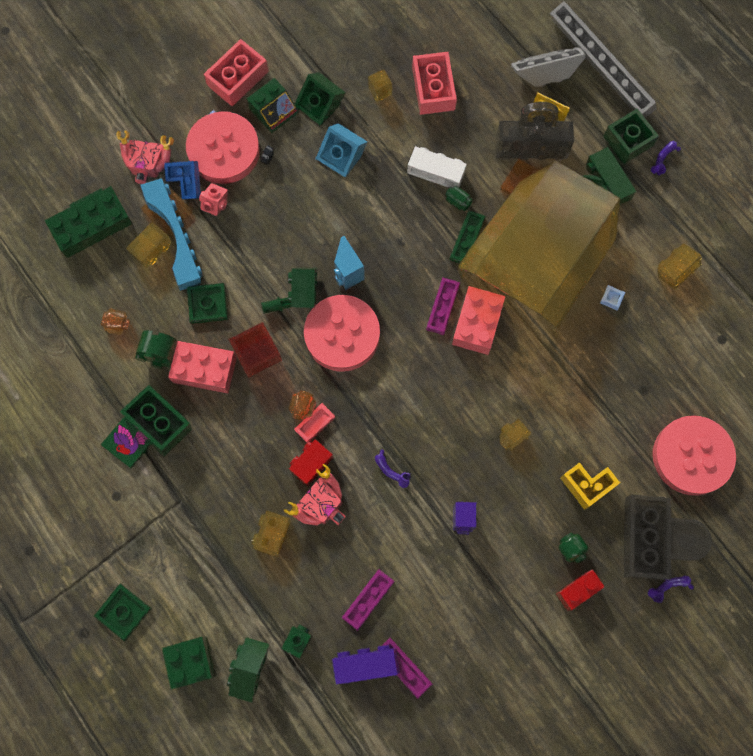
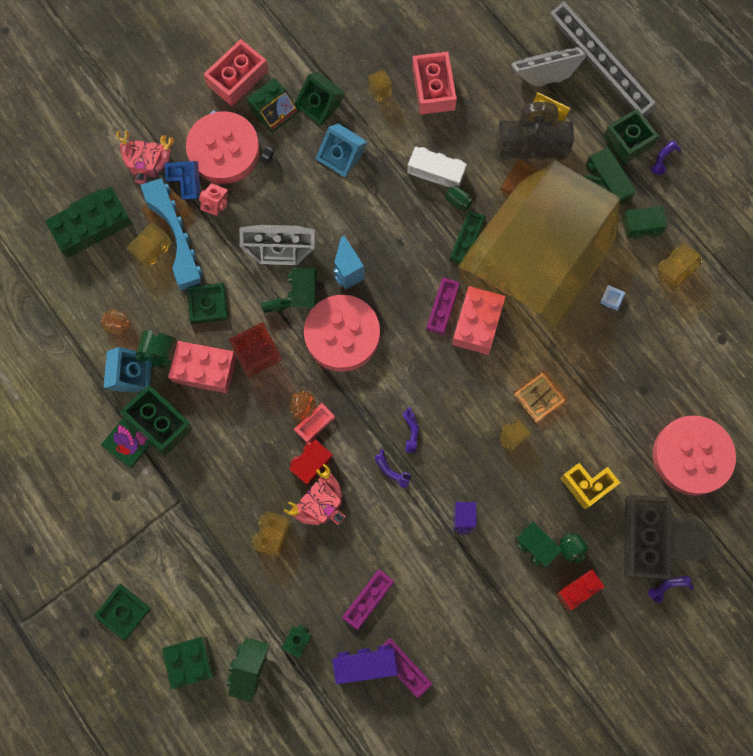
none -> dark azure slope [104,347,152,392]
none -> light grey wedge [240,225,315,265]
none -> dark purple piece [403,407,419,453]
none -> clear orange tile [513,370,567,423]
none -> dark green brick [514,521,562,568]
none -> dark green brick [622,206,667,239]

